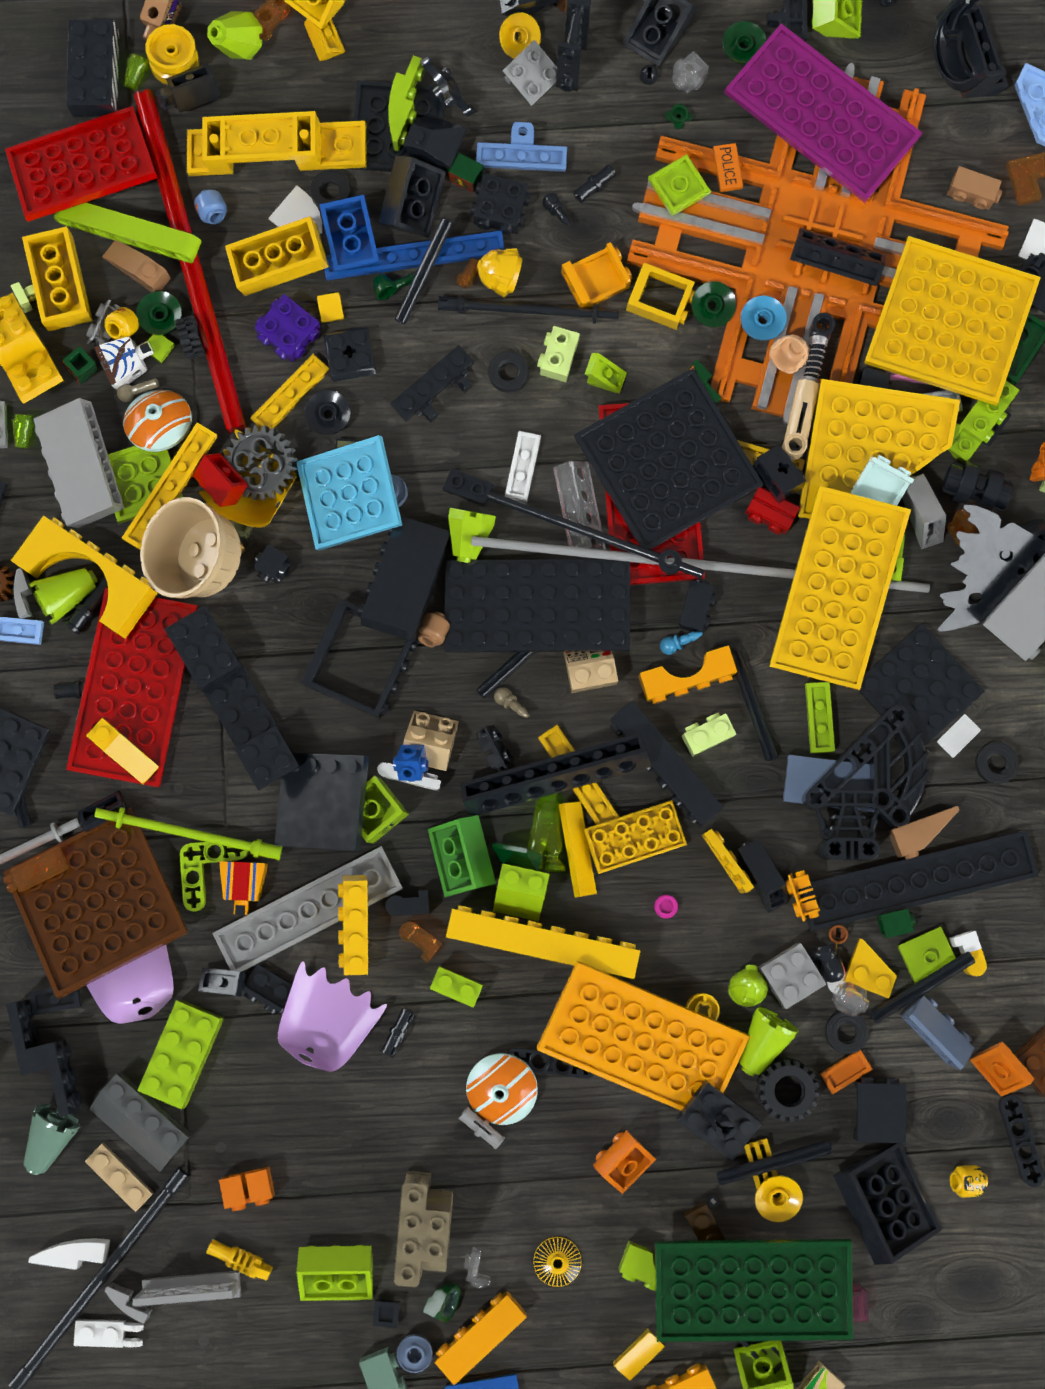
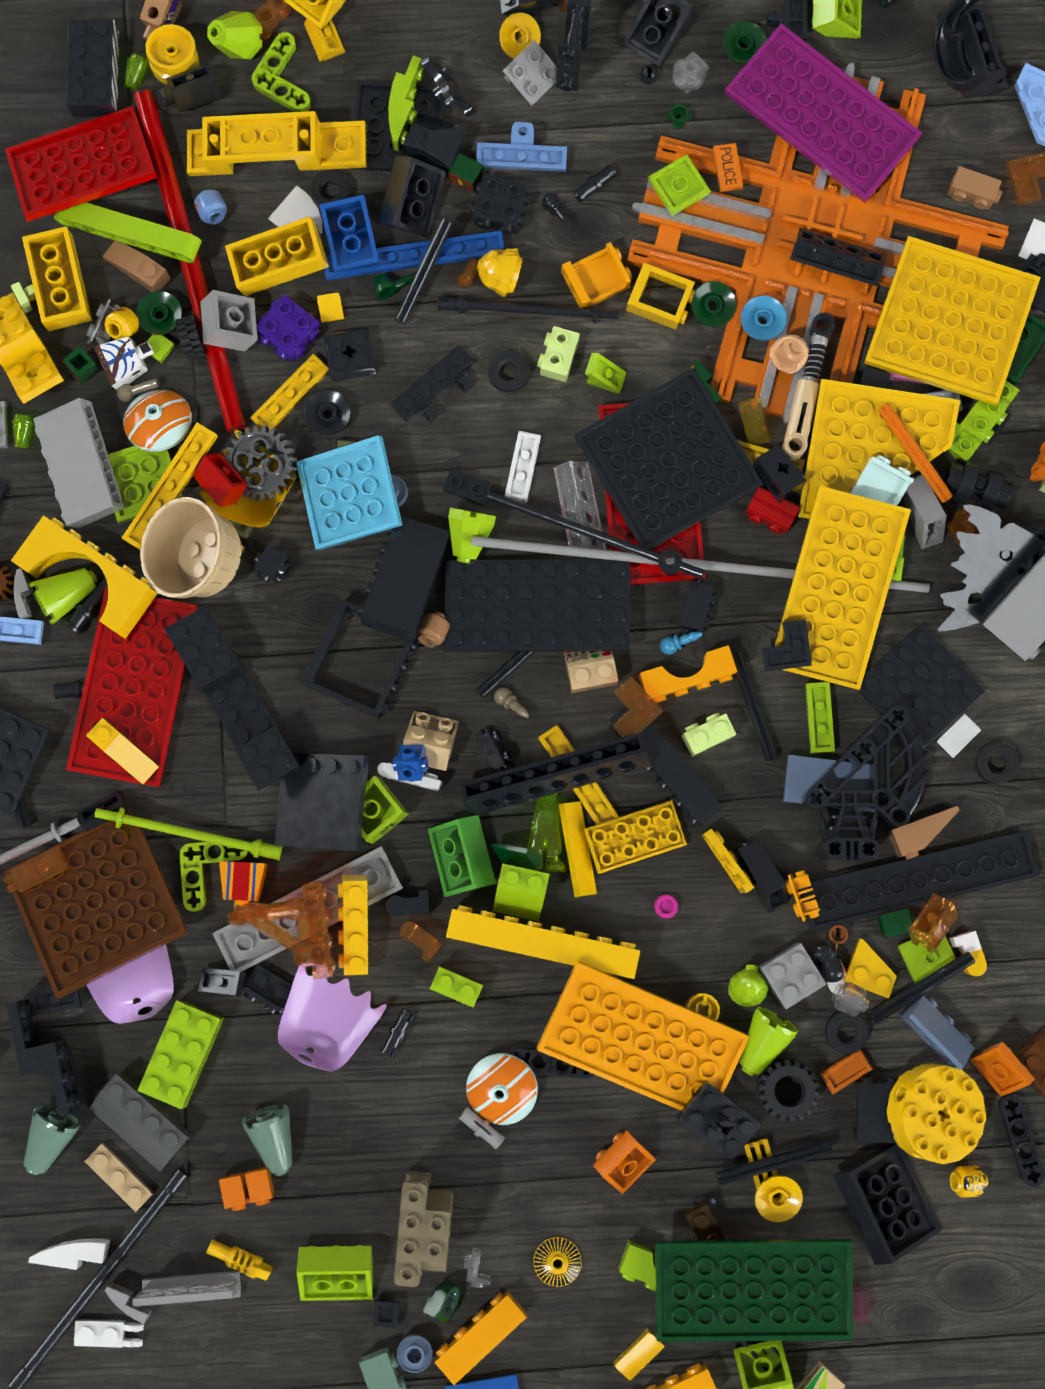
none -> light grey brick [201,290,258,351]
none -> clear orange plate [227,881,335,979]
none -> sand green cone [242,1104,292,1176]
none -> lime beam [252,32,311,112]
none -> clear orange plate [612,677,663,738]
none -> clear yellow slope [738,396,771,445]
none -> black plate [762,619,812,672]
none -> orange axle [878,403,952,503]
none -> yellow brick [887,1063,986,1164]
none -> clear orange brick [908,894,958,954]

